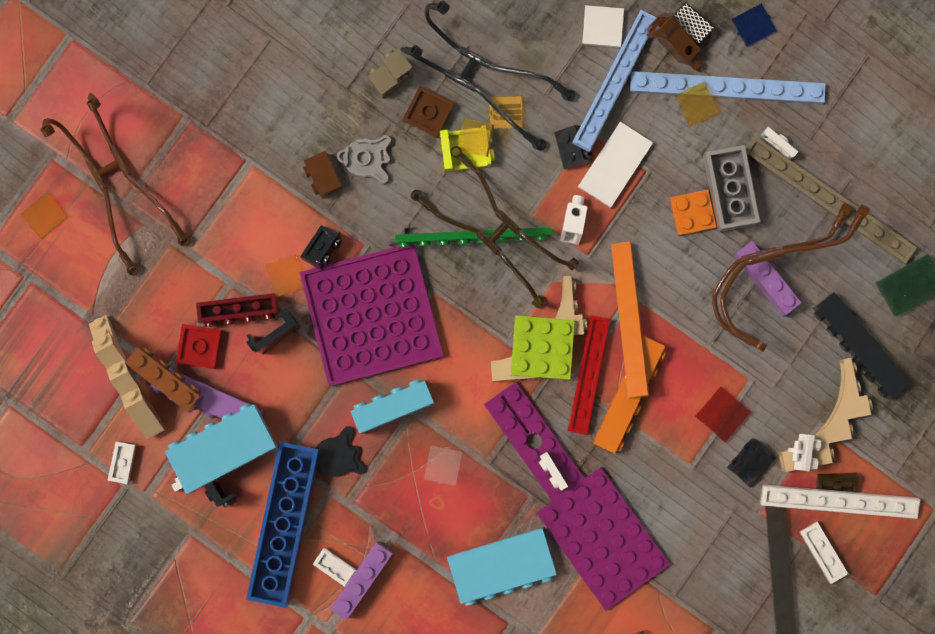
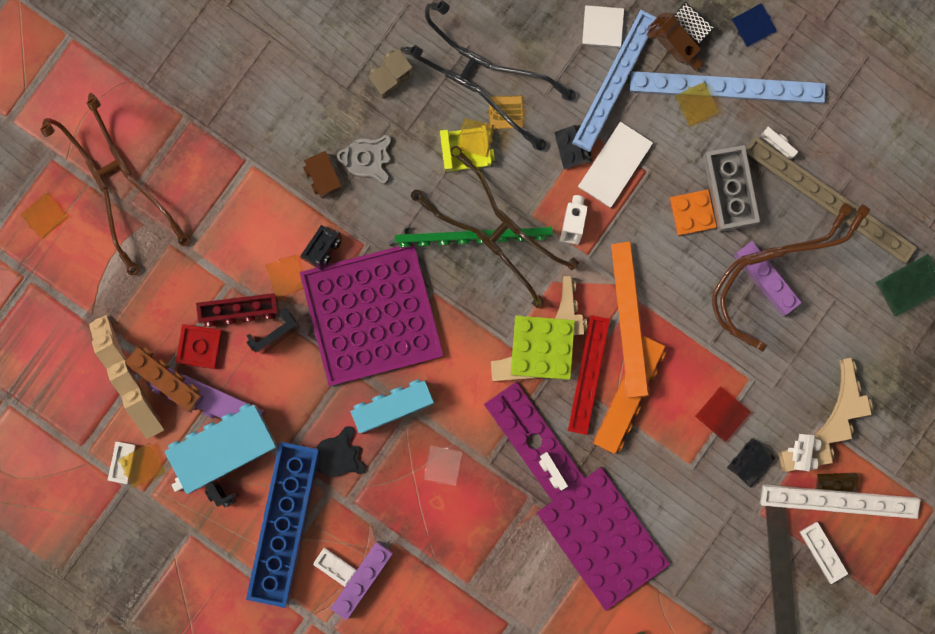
reddish brown plate [402,86,455,138] -> none
medium azure brick [447,528,556,606] -> none
black brick [812,292,911,399] -> none
none -> clear yellow piece [118,443,164,488]

